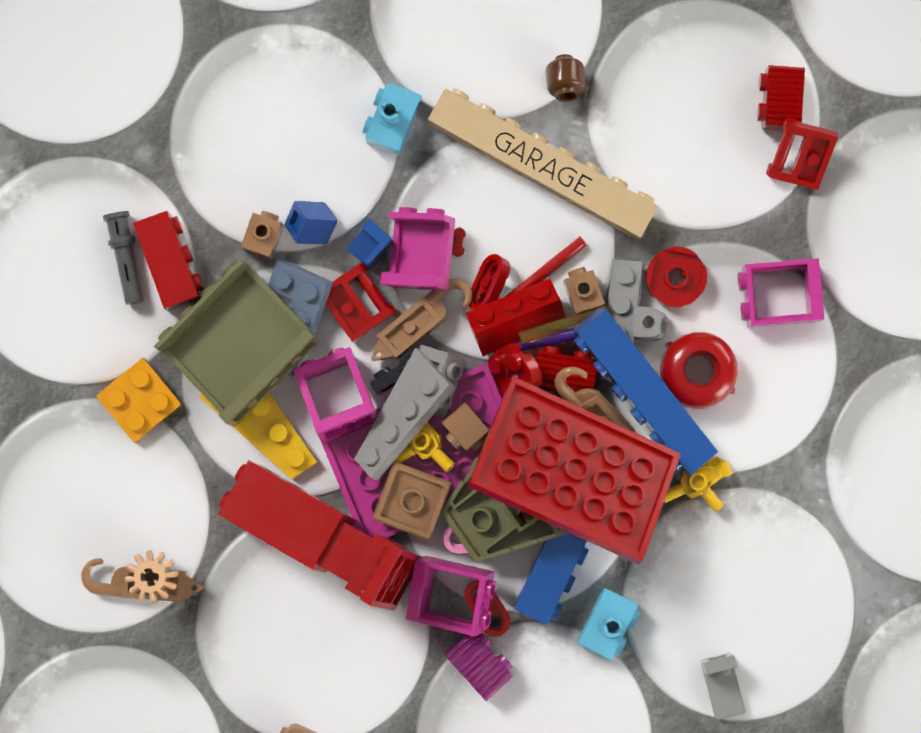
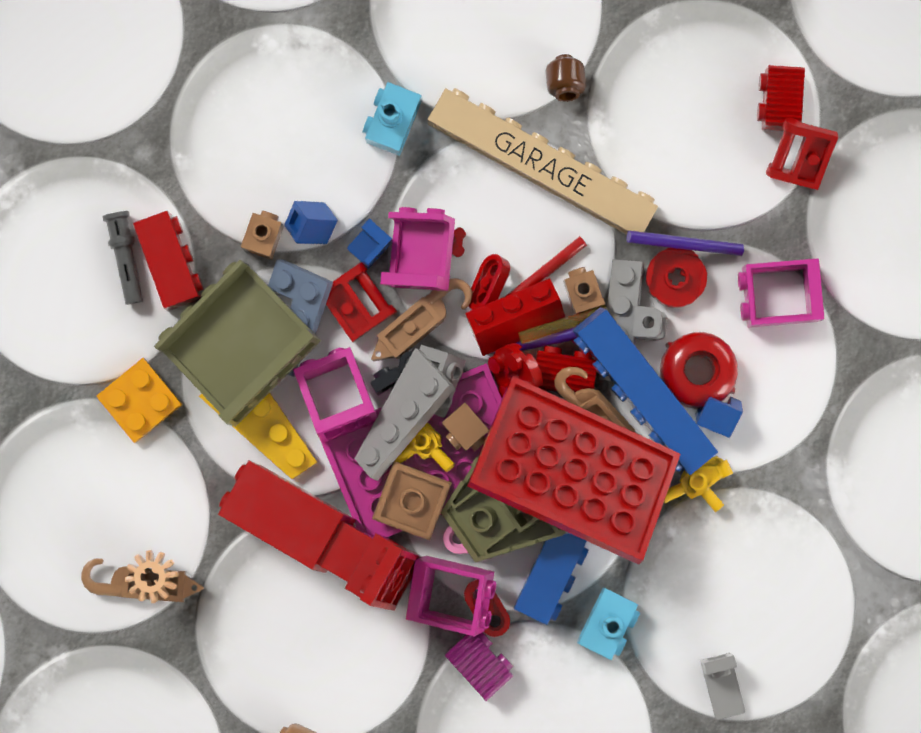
none -> dark purple bar [626,230,744,256]
none -> blue panel [695,396,743,438]

